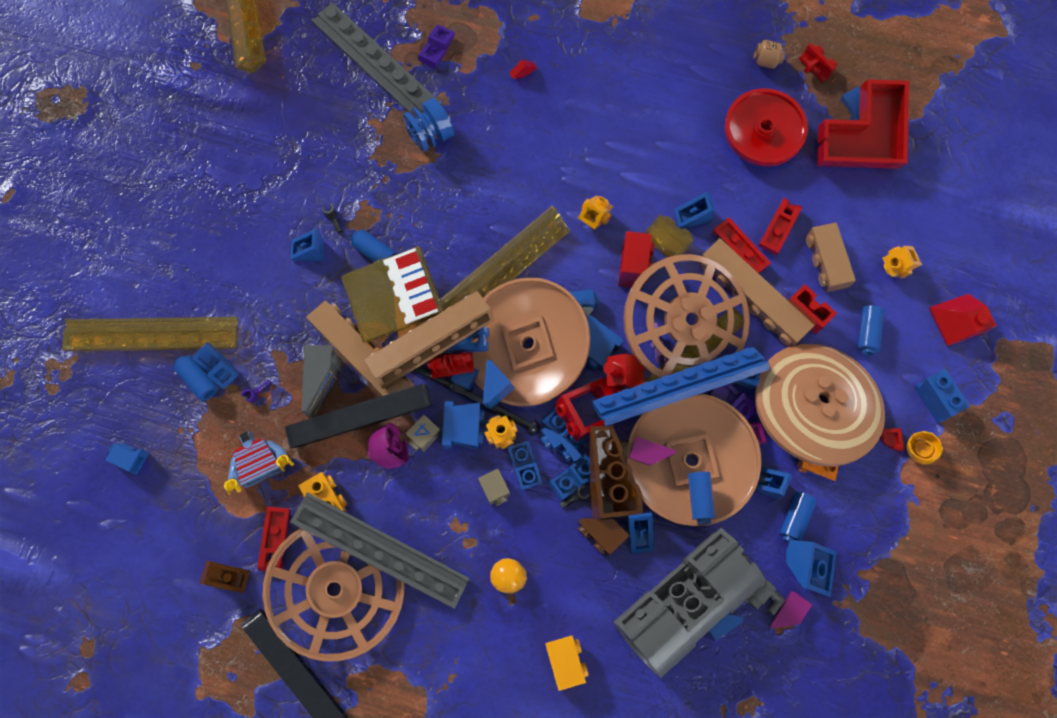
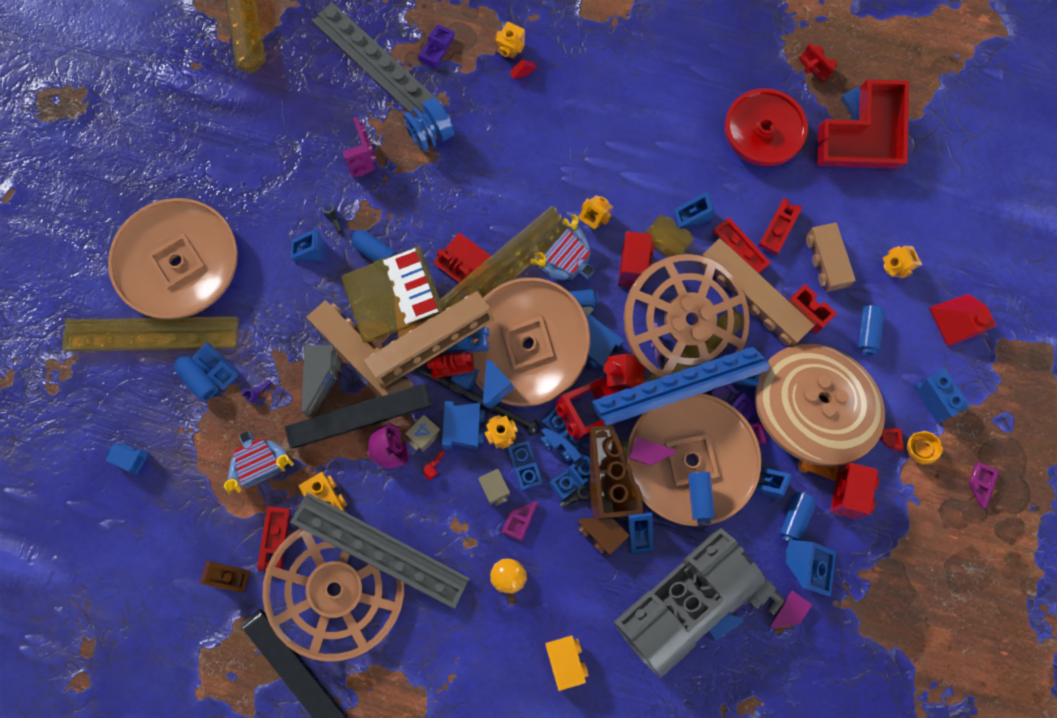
medium nougat head [753,40,785,69] -> none
none -> nougat dish [108,198,238,319]
none -> magenta bracket [342,117,376,177]
none -> red hand [423,450,445,480]
none -> red hinge [433,232,492,288]
none -> light orange brick [495,21,525,59]
none -> magenta tile [502,501,538,541]
none -> torso [530,214,595,281]
none -> red brick [830,463,880,519]
none -> magenta tile [968,462,999,509]

